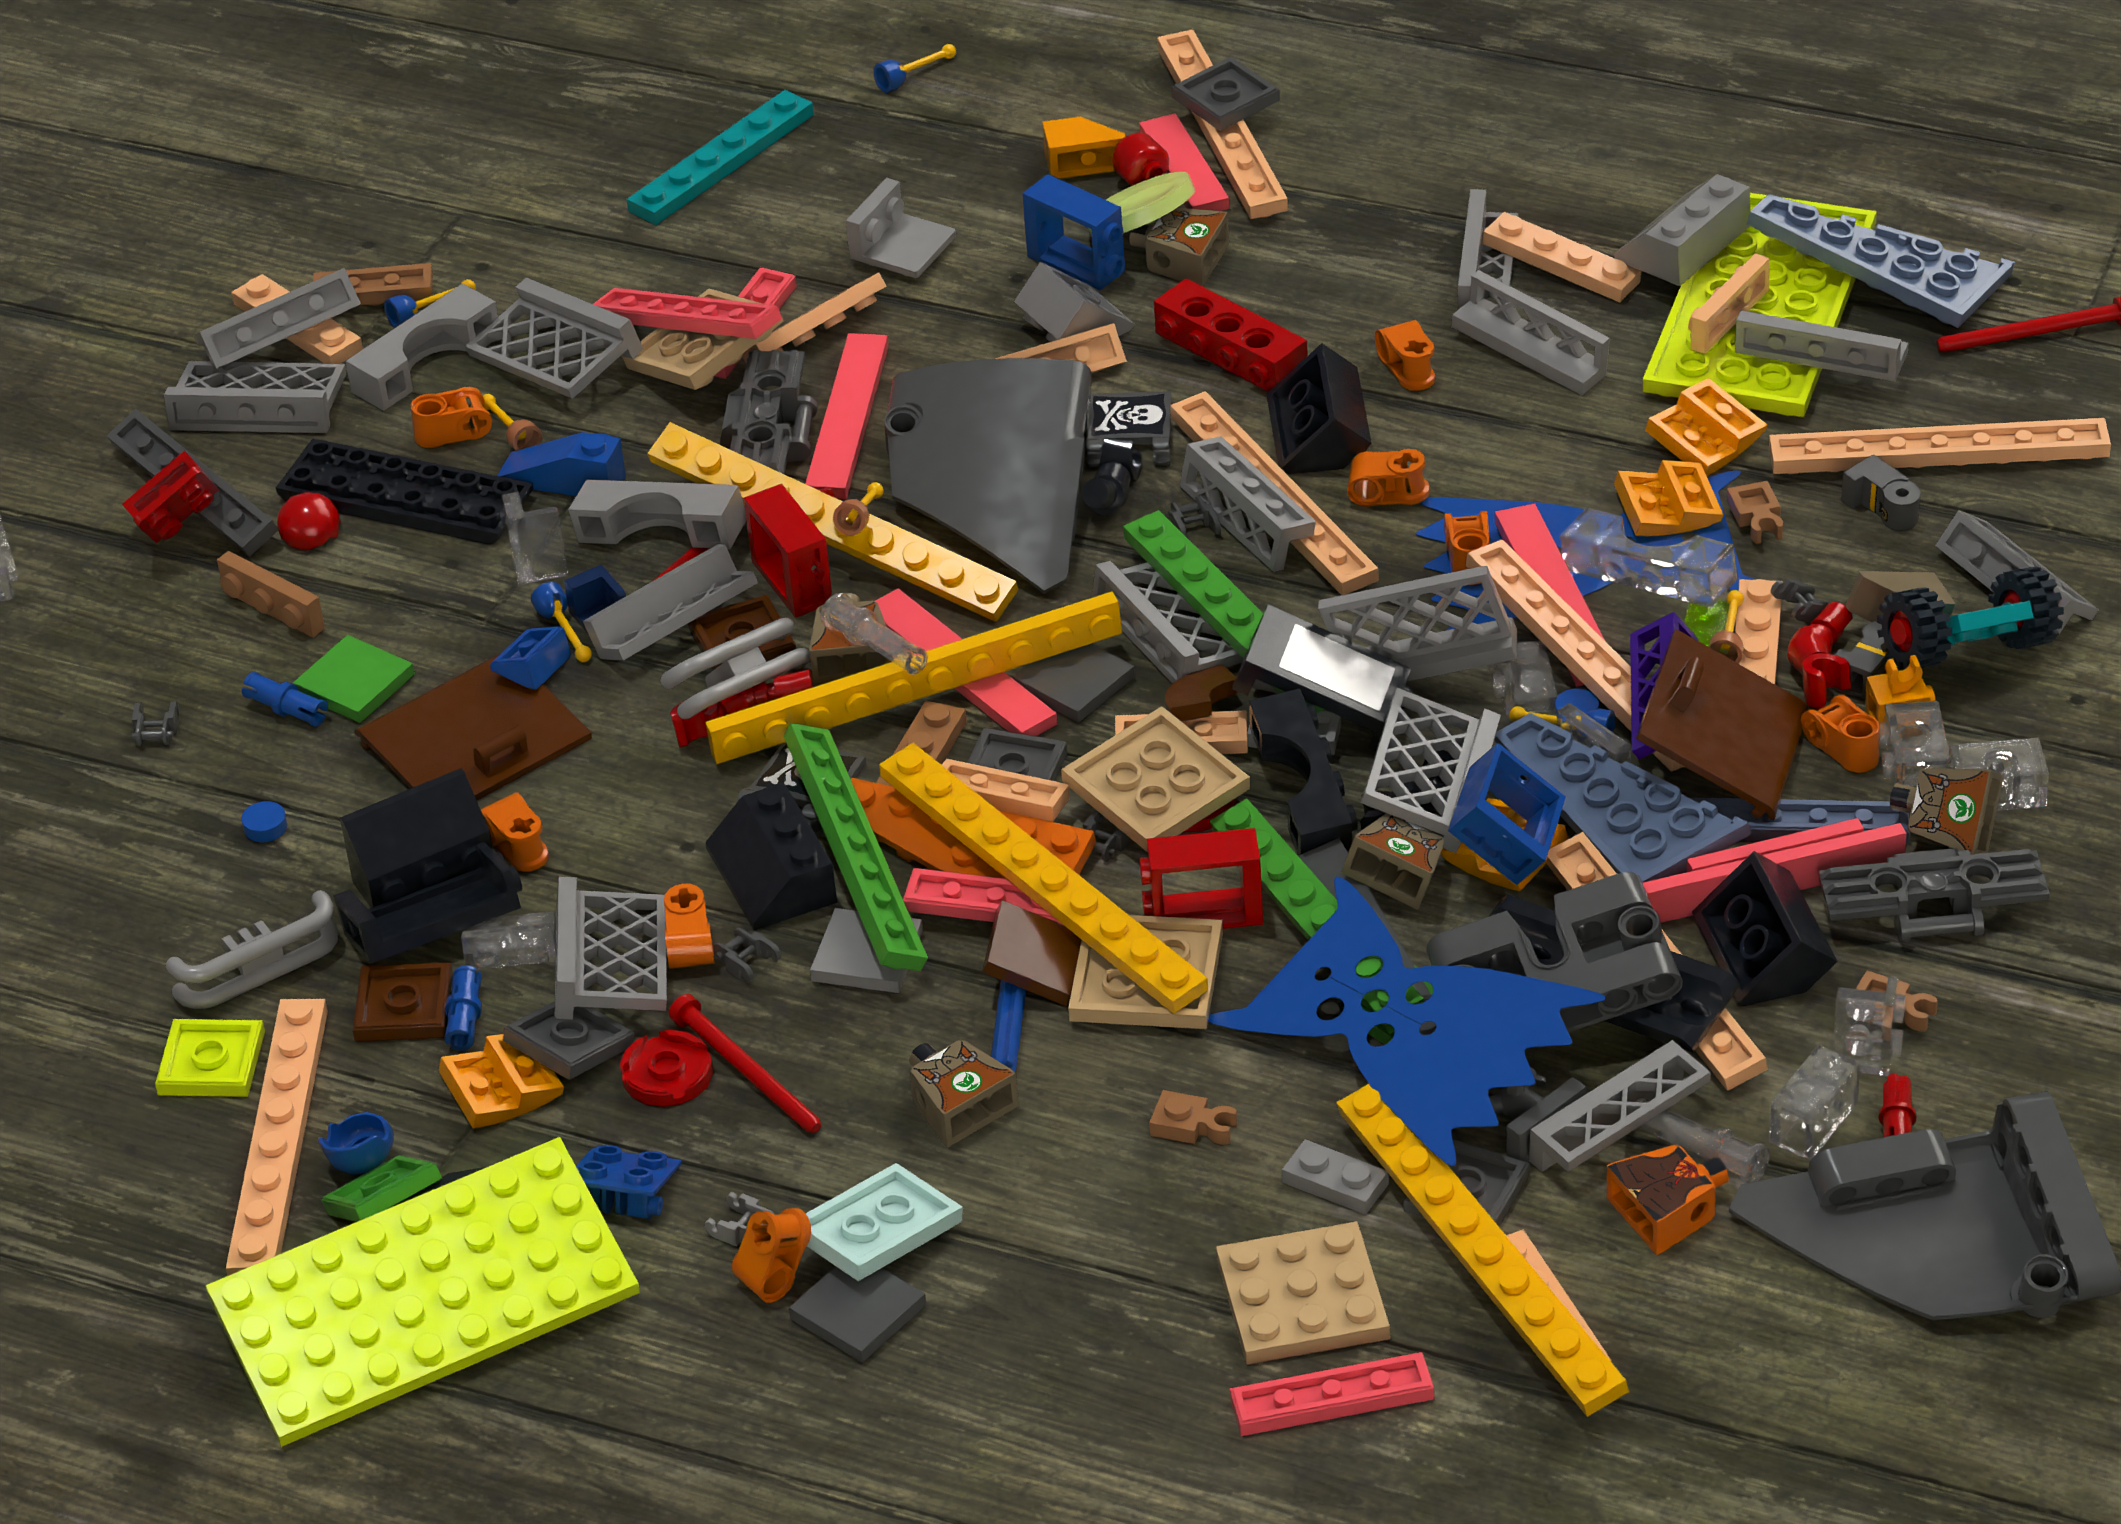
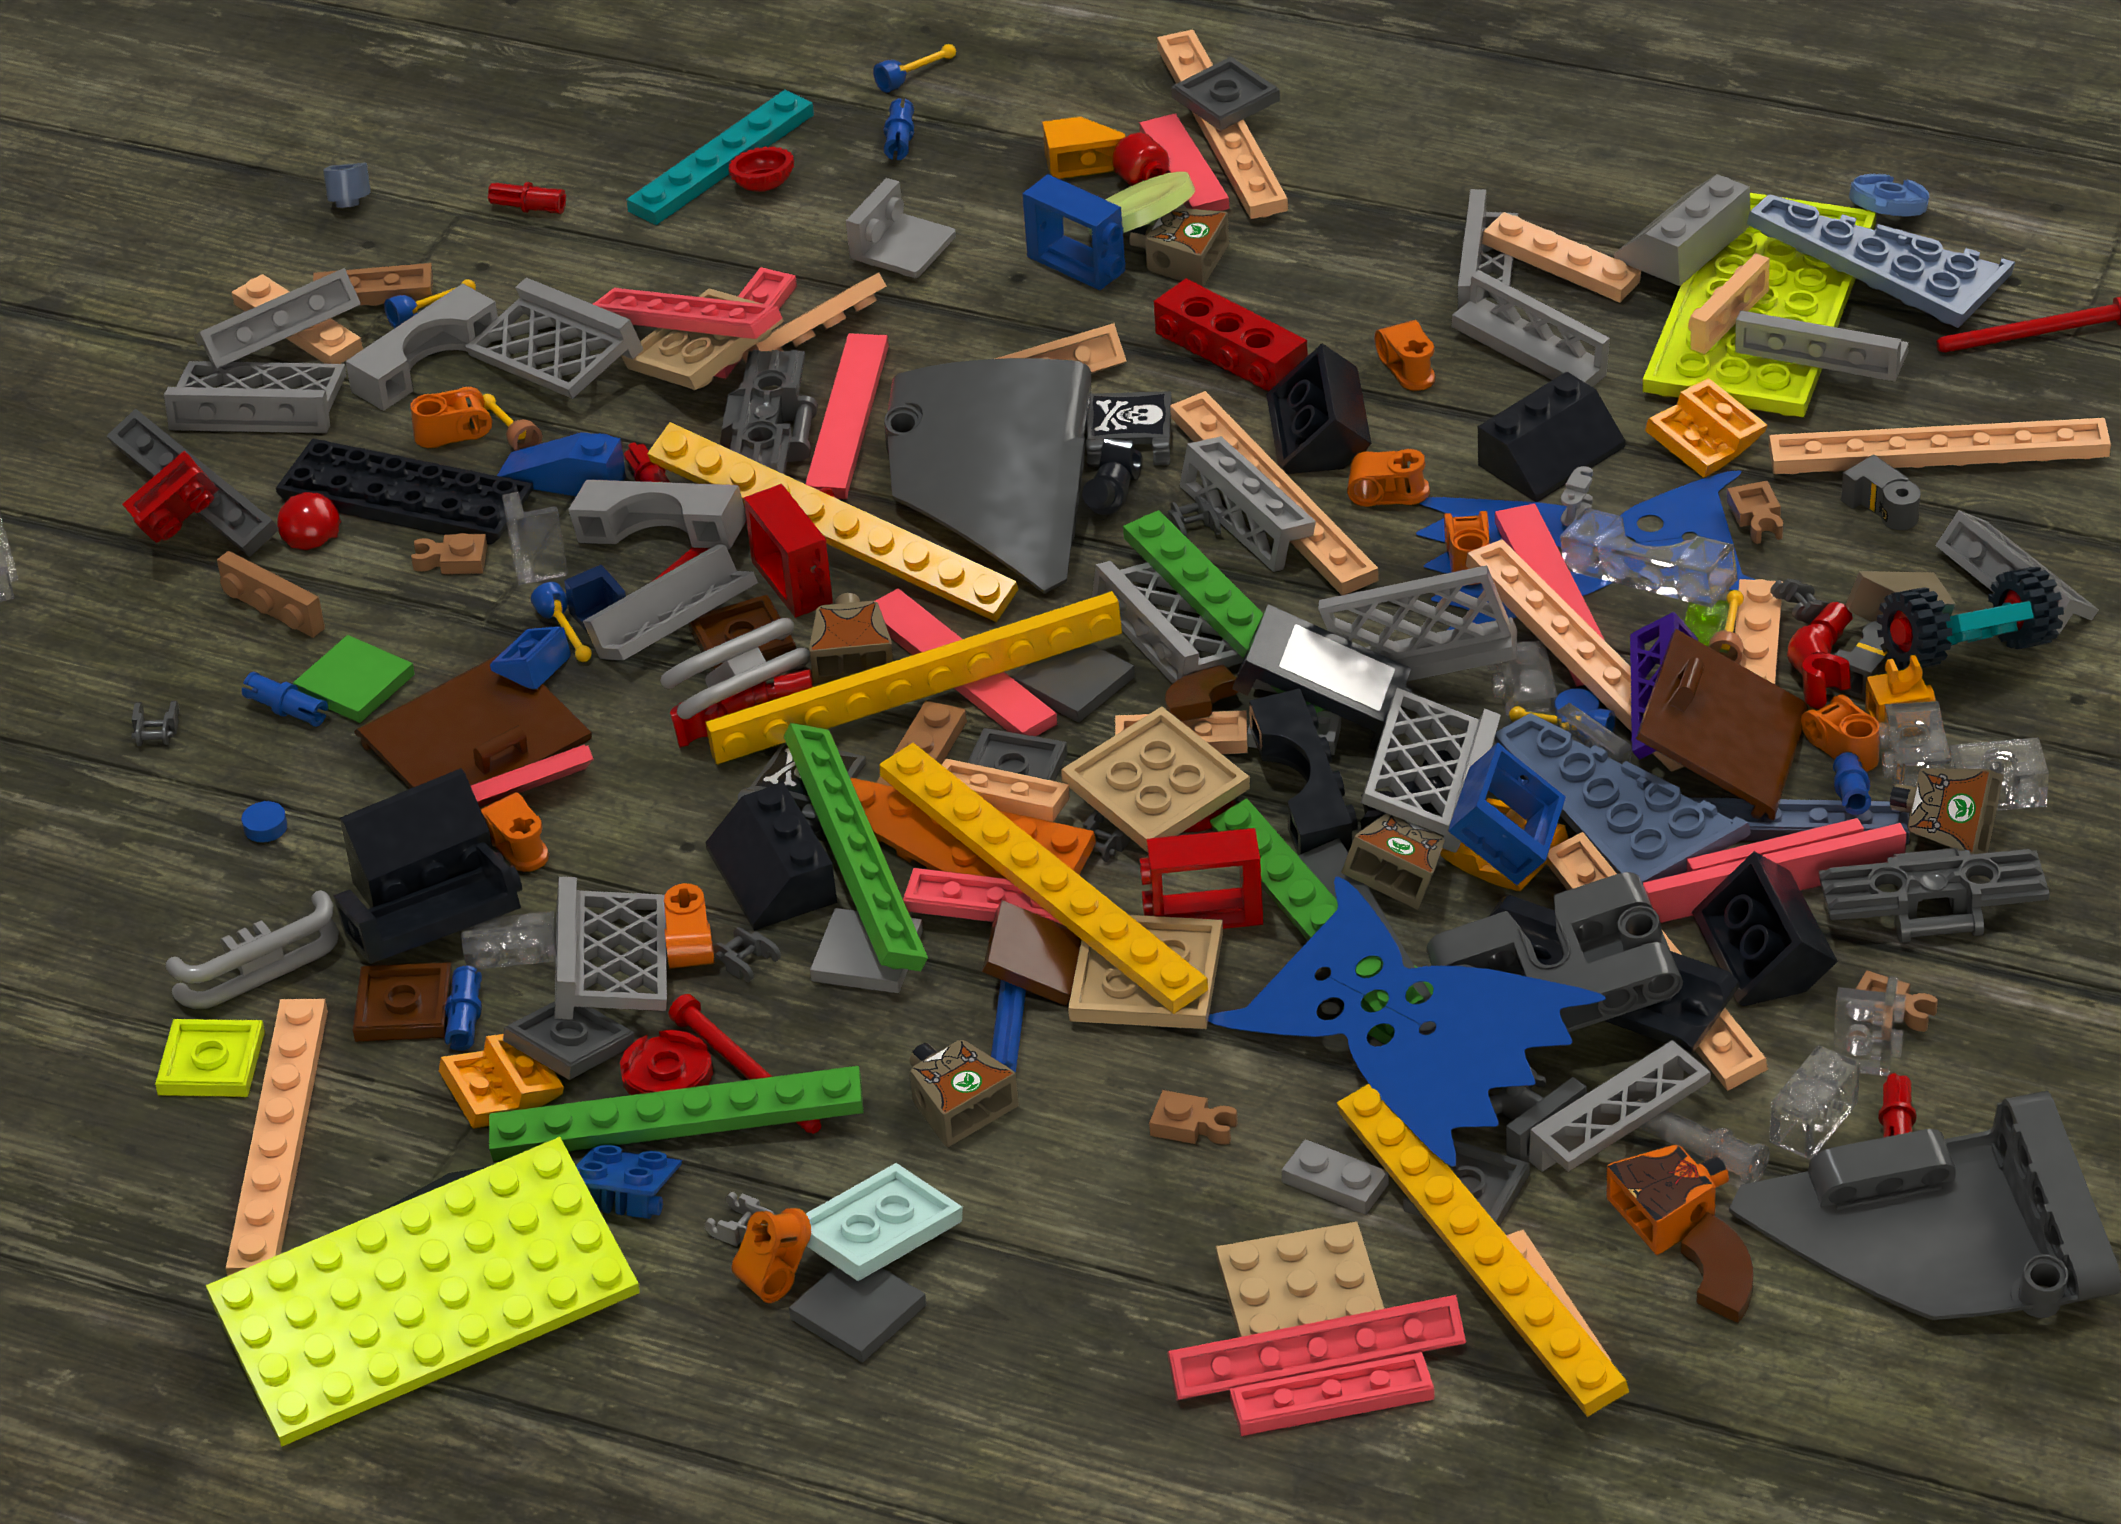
blue hair [318,1112,394,1175] -> none
bright green tile [321,1155,442,1222] -> none
clear pin [820,593,928,675] -> none
nougat hinge [833,482,884,536] -> none
light grey slope [1014,262,1135,342] -> none
light orange slope [1614,460,1724,536] -> none
none -> sand blue plate [323,163,371,208]
none -> medium nougat plate [411,533,488,574]
none -> coral tile [471,744,593,807]
none -> red axle [488,182,566,214]
none -> bright green plate [489,1066,864,1161]
none -> red axle [624,442,671,483]
none -> red hat [729,147,794,192]
none -> blue pin [884,98,914,160]
none -> coral tile [1167,1295,1466,1401]
none -> black slope [1478,372,1625,502]
none -> light grey piece [1561,466,1593,527]
none -> reddish brown tile [1681,1212,1753,1323]
none -> blue pin [1833,752,1871,815]
none -> medium blue tile [1849,174,1929,217]

